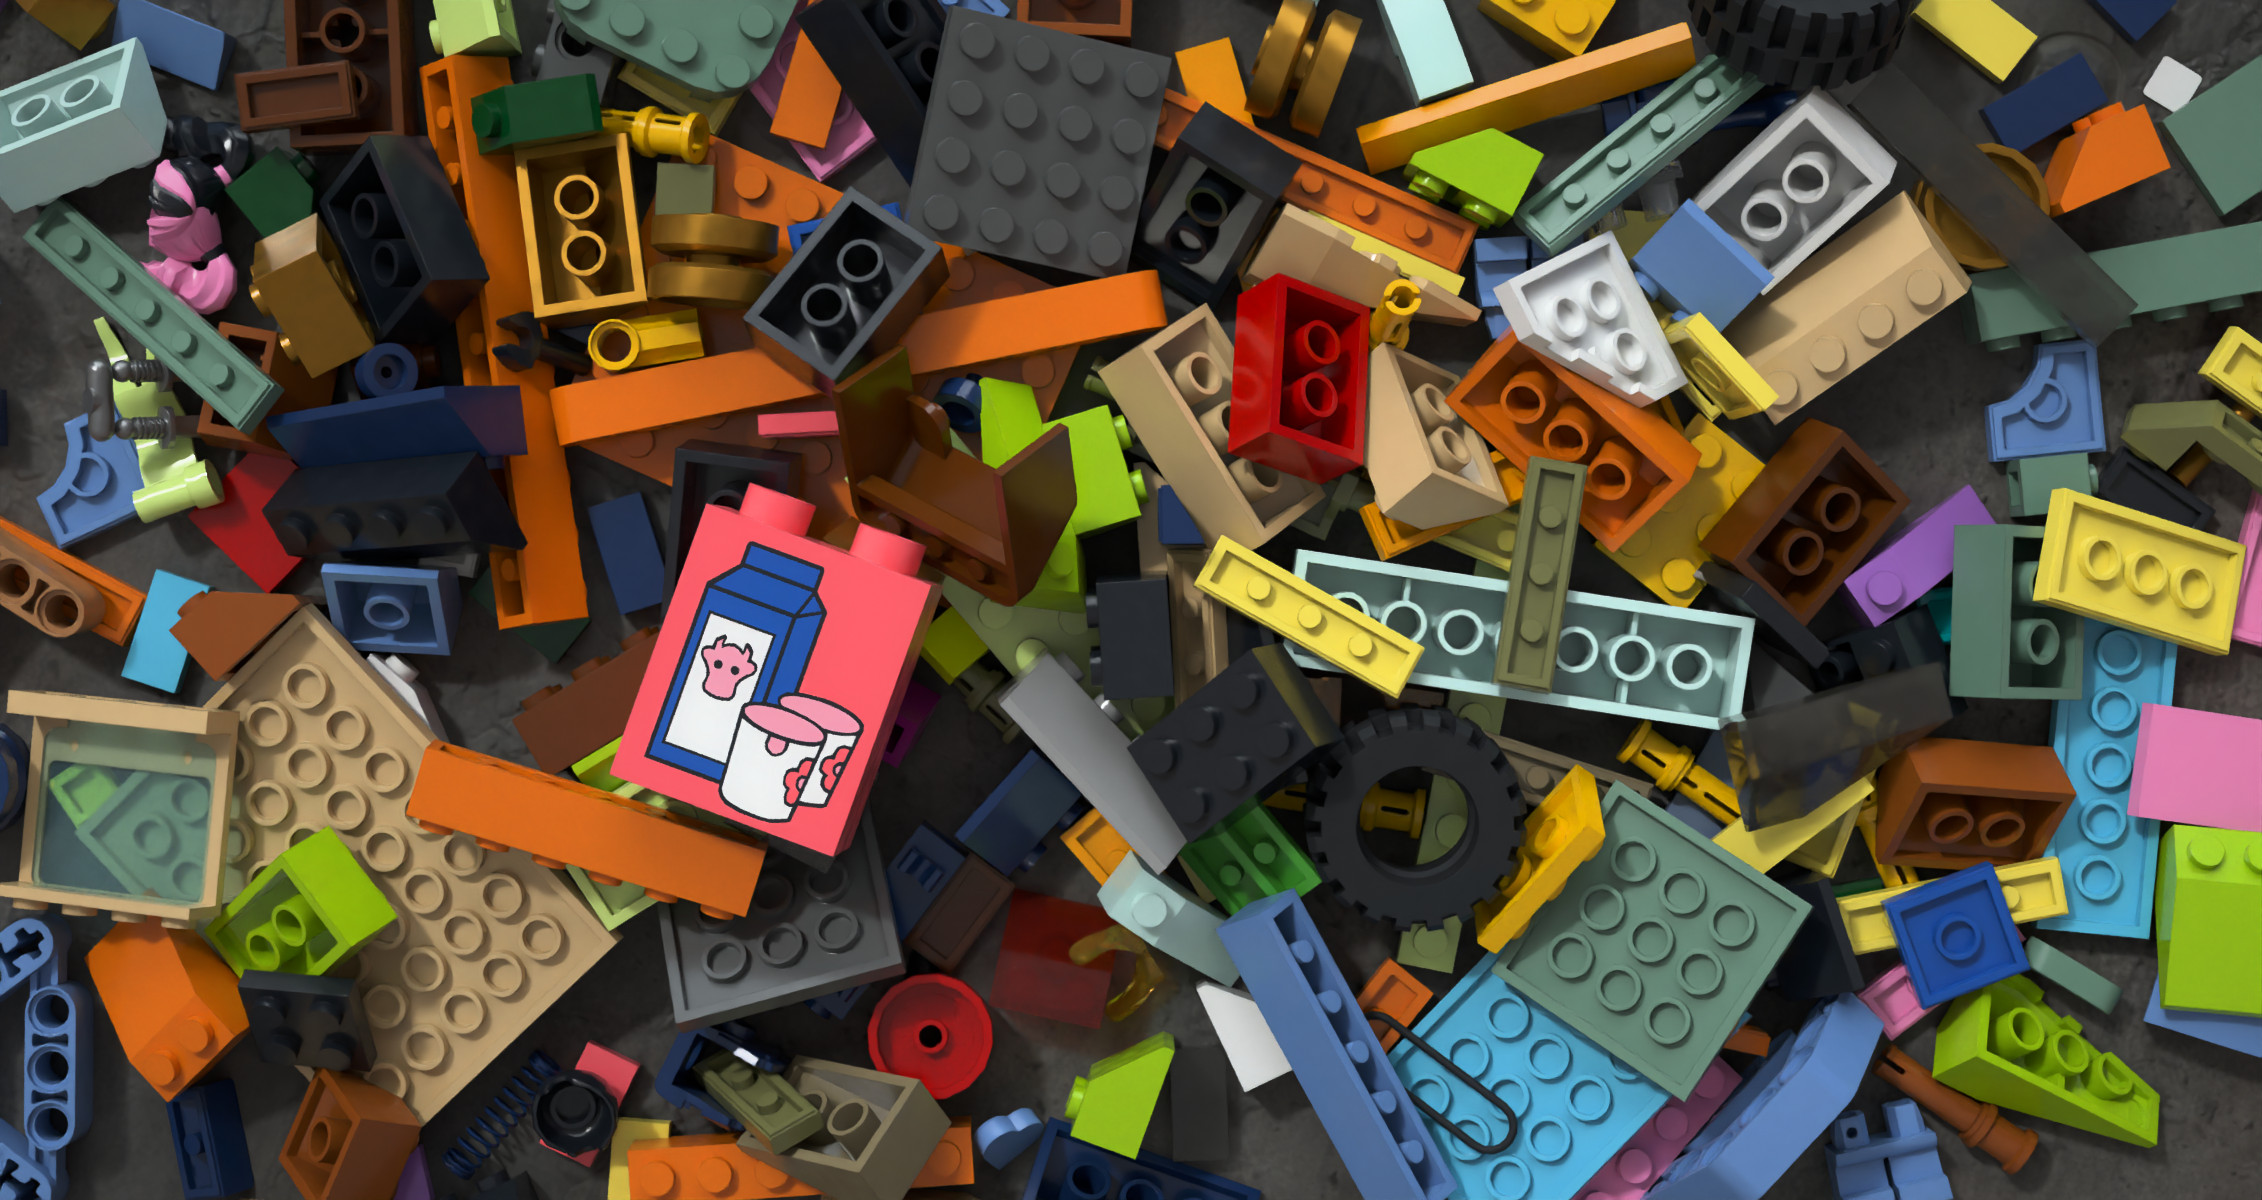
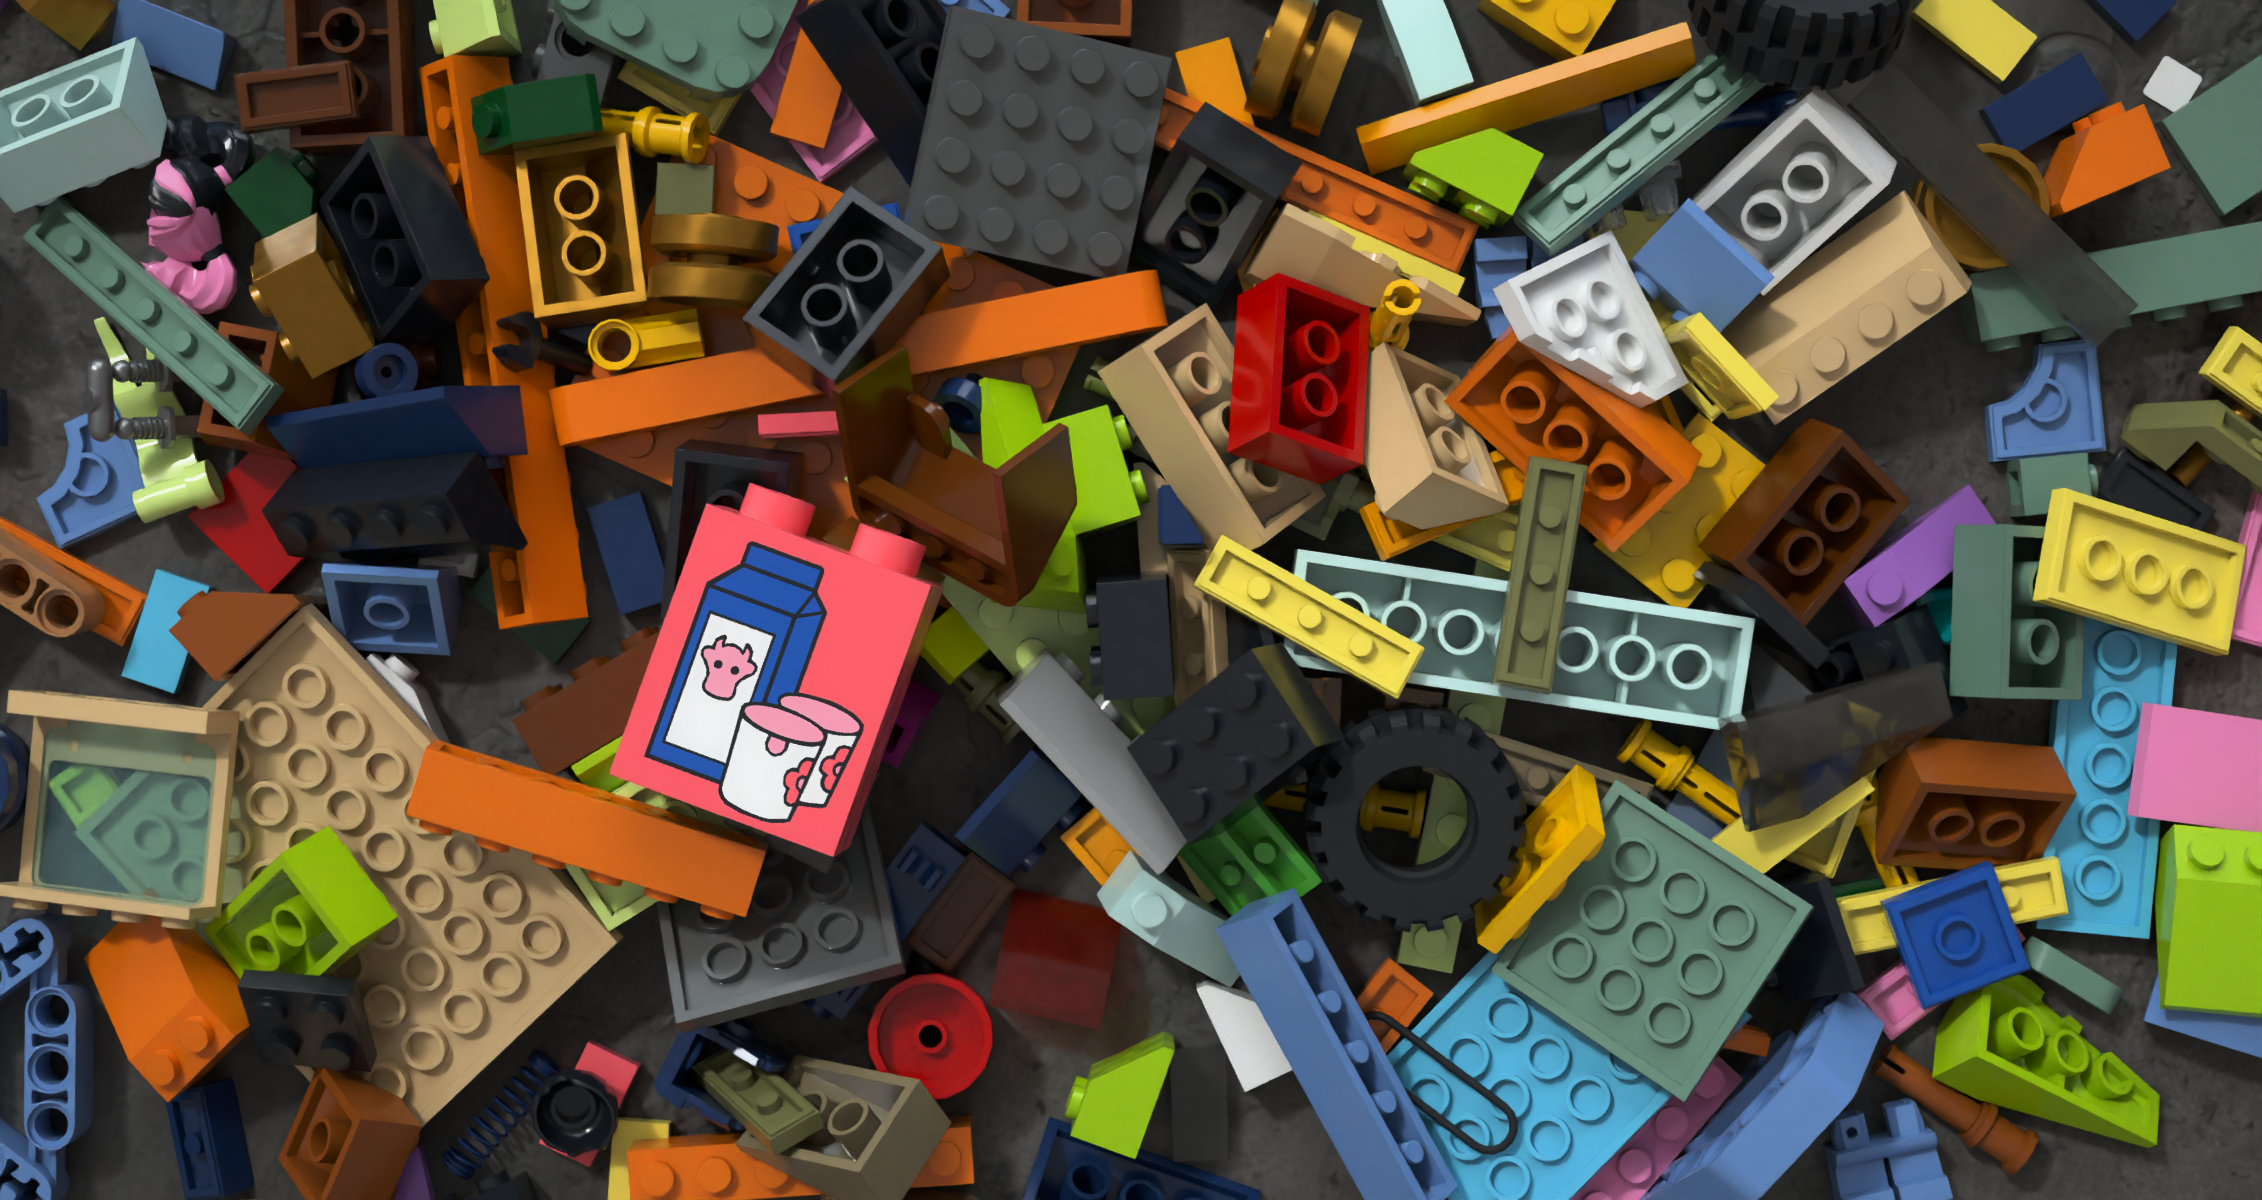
medium blue tile [973,1108,1044,1170] -> none
clear yellow cap [1069,923,1165,1022] -> none

